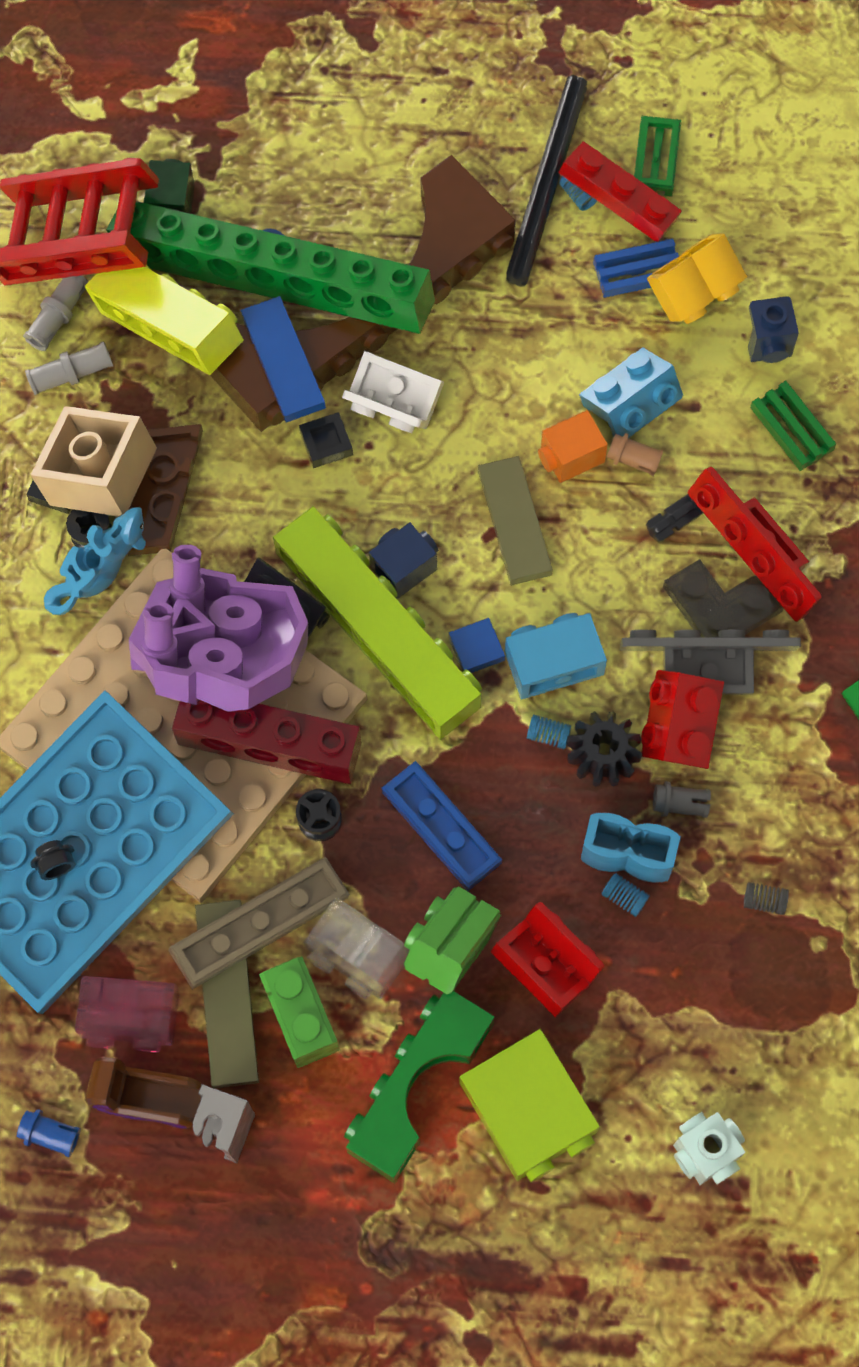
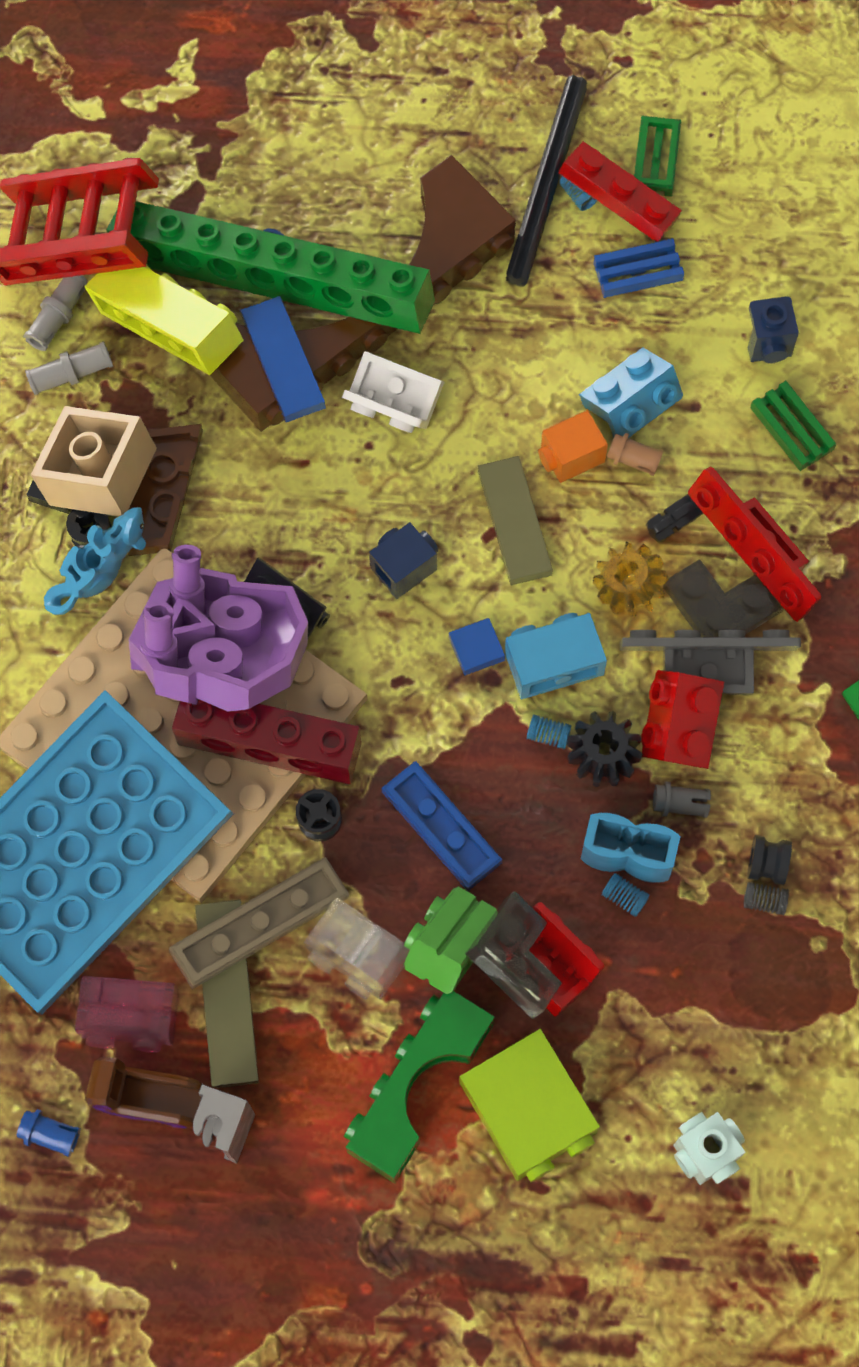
black plate [30,840,76,880] -> none
dark green brick [144,159,195,214] -> none
bright green brick [259,956,340,1068] -> none
lime brick [273,506,482,740] -> none
black plate [299,412,353,468] -> none
yellow brick [646,233,747,324] -> none
none -> clear smoke plate [465,891,562,1019]
none -> clear yellow gear [593,541,668,618]
none -> black wheel [747,835,792,886]

